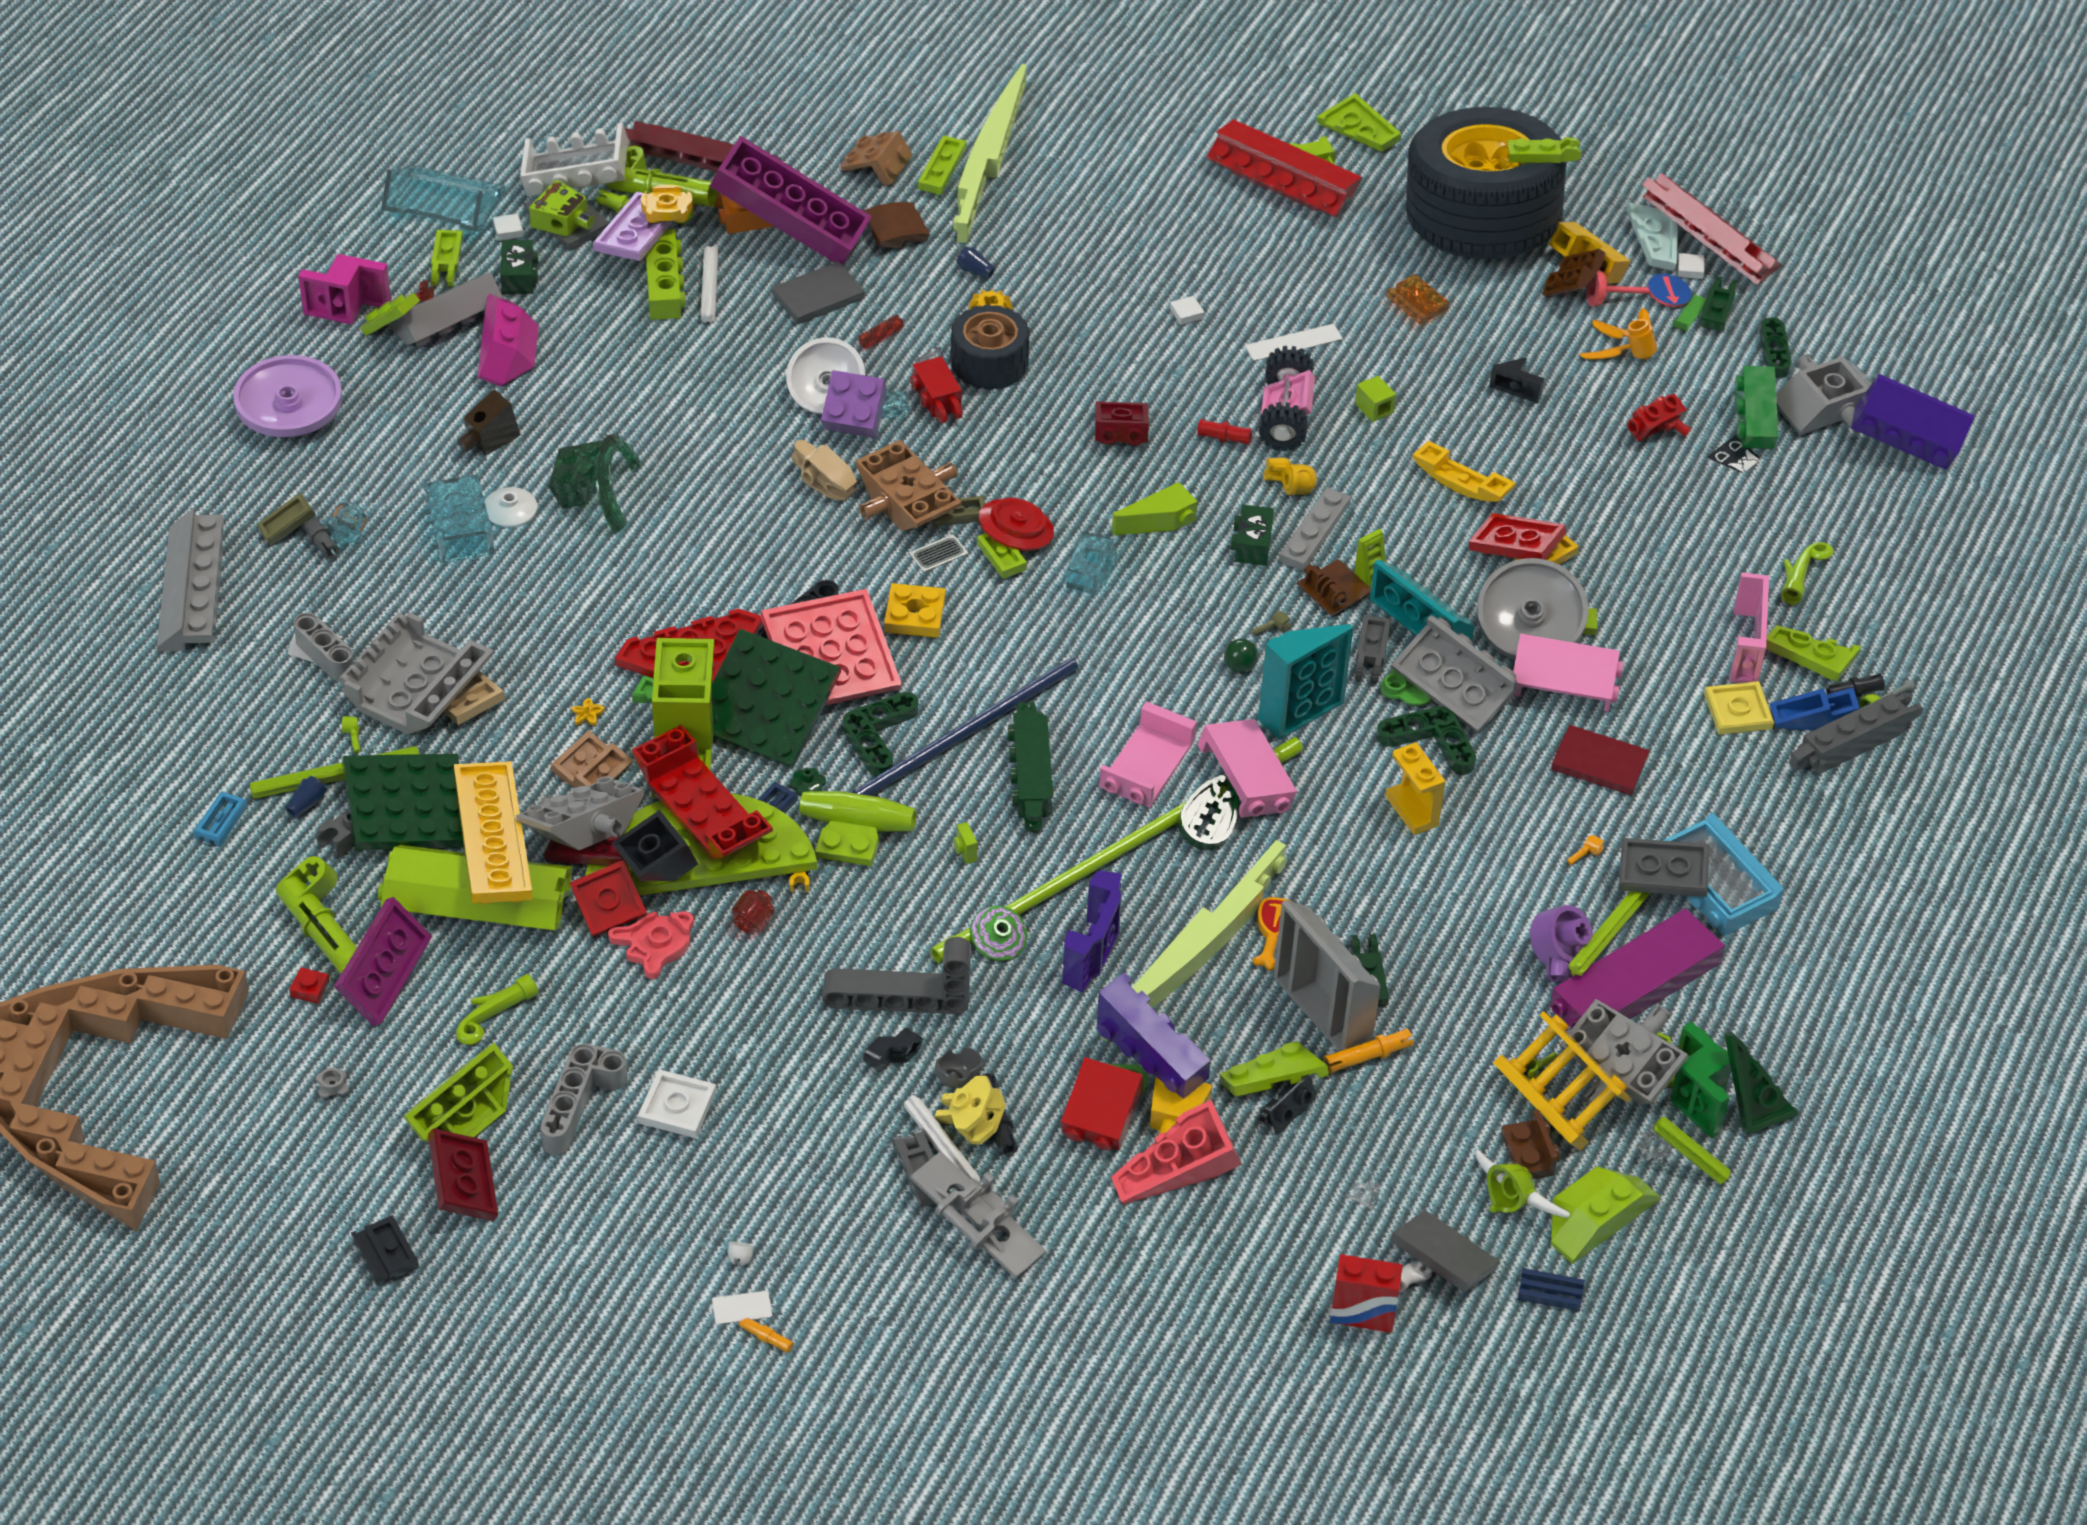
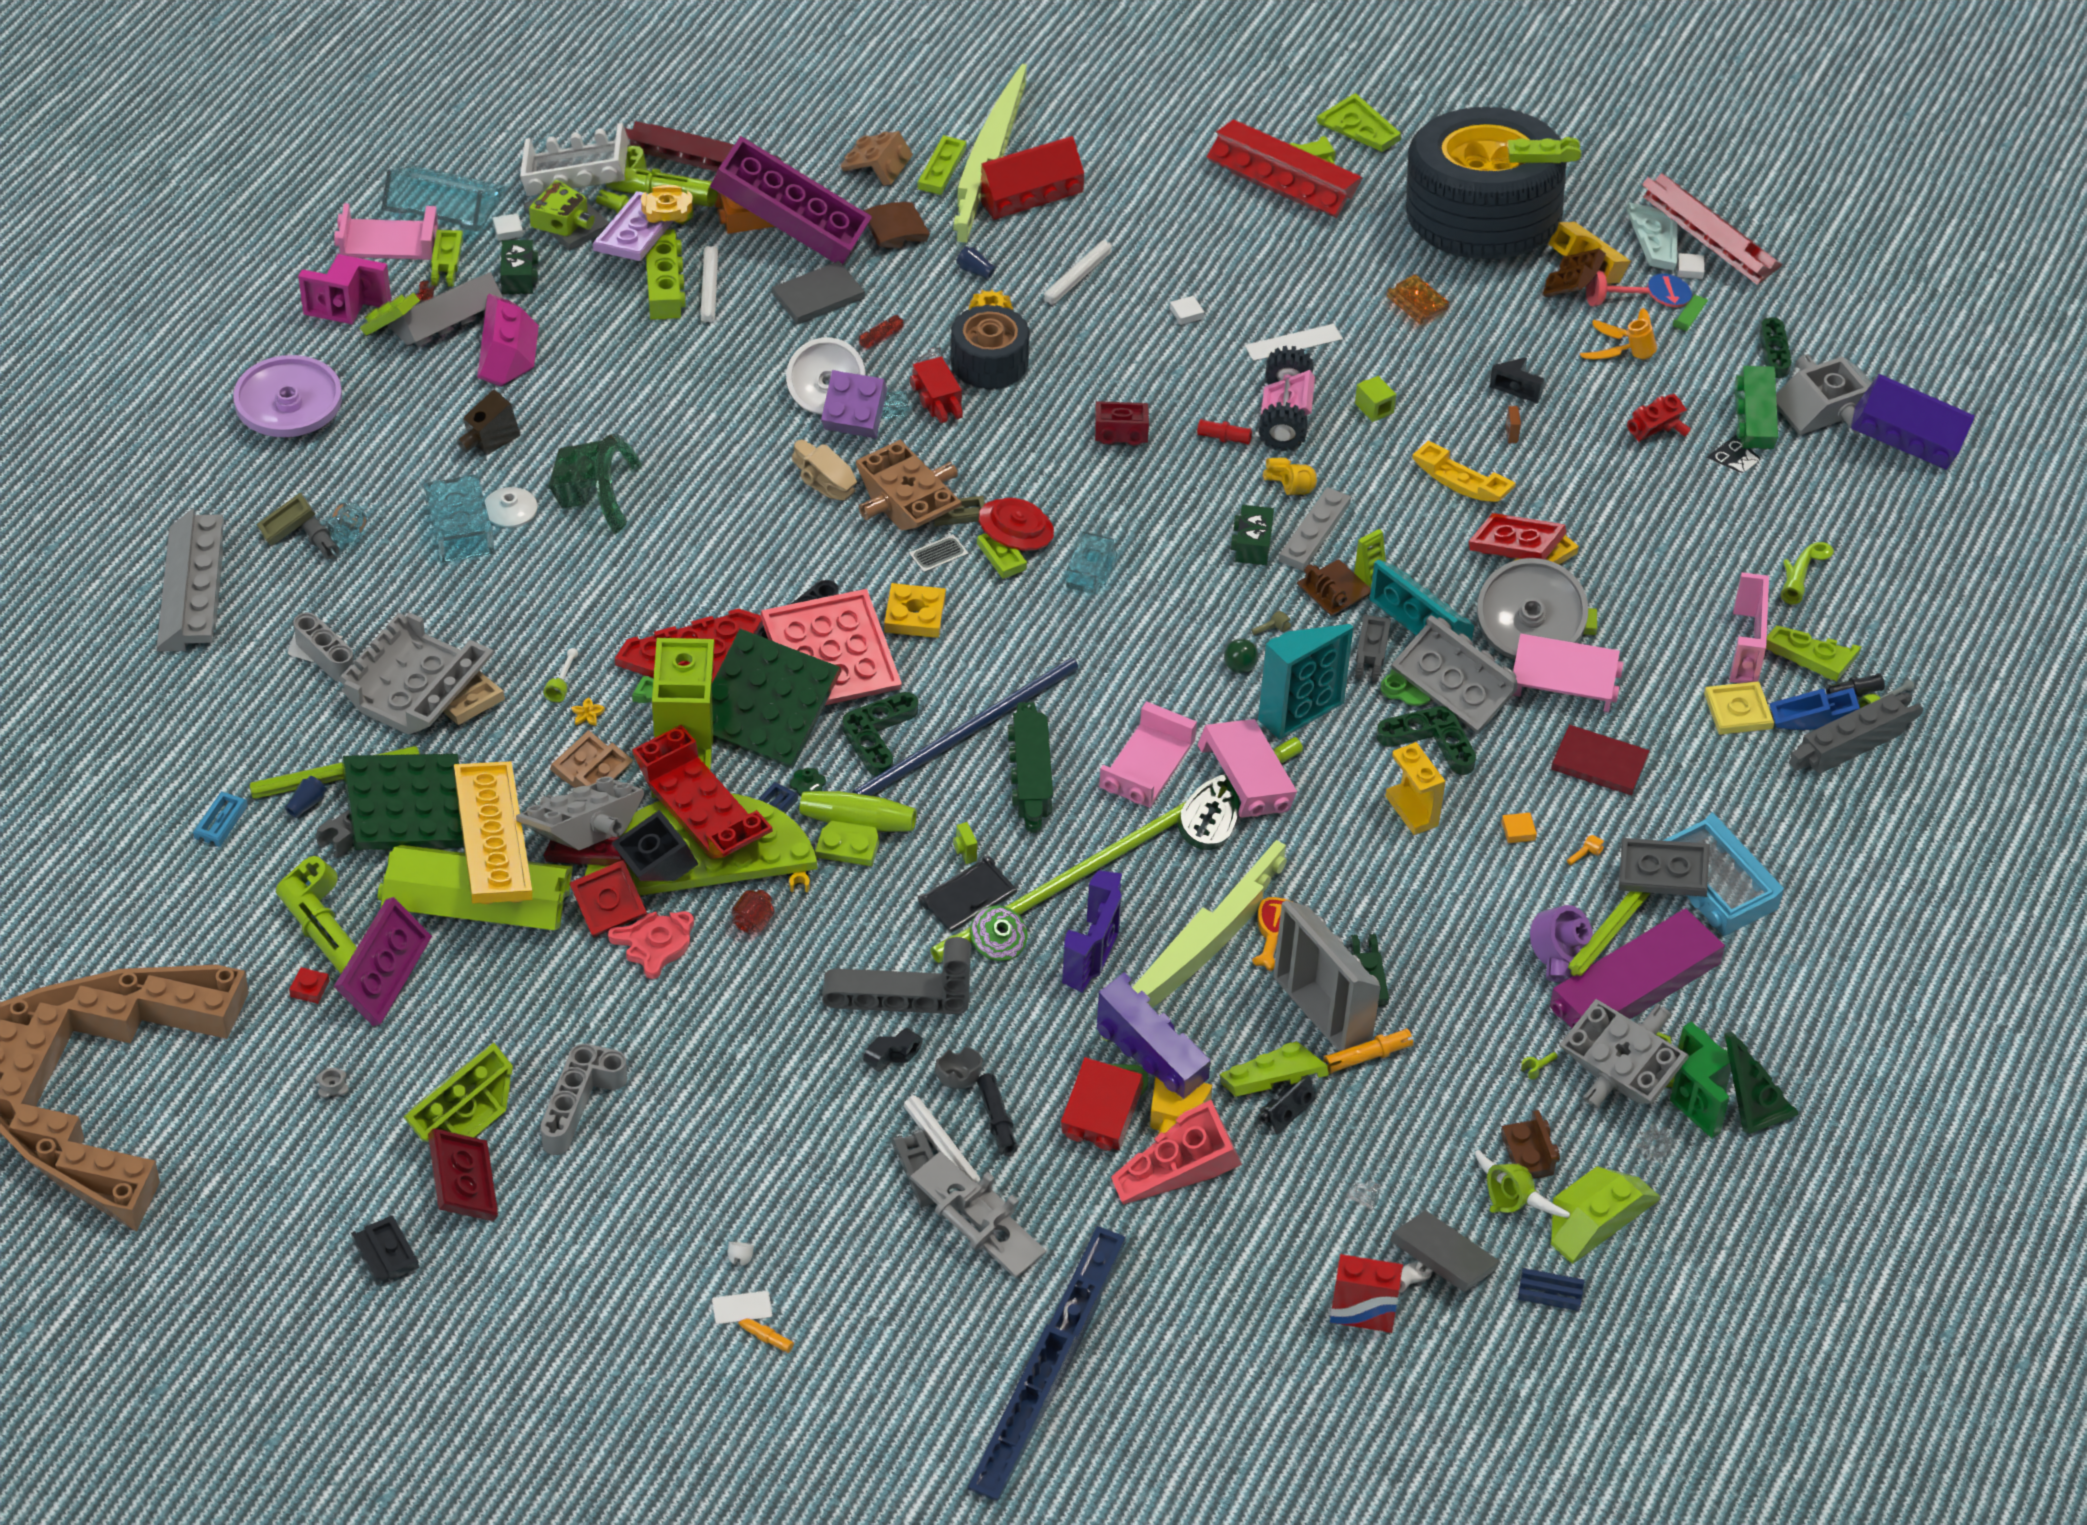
lime hand [342,716,361,753] -> none
lime plant [456,974,539,1045] -> none
white plate [638,1069,716,1138] -> none
light yellow hinge [934,1076,1006,1145] -> none
lime slope [1112,482,1198,535] -> none
yellow fence [1493,1011,1632,1151] -> none
lime axle [1653,1117,1731,1184] -> none
dark green hinge [1699,276,1737,332] -> none
none -> bright pink panel [334,203,438,260]
none -> lime hinge [543,648,578,702]
none -> black door [917,855,1017,932]
none -> dark blue slope [968,1226,1126,1502]
none -> red slope [980,136,1085,220]
none -> white axle [1044,240,1112,305]
none -> light orange tile [1501,812,1537,843]
none -> dark orange tile [1505,406,1521,443]

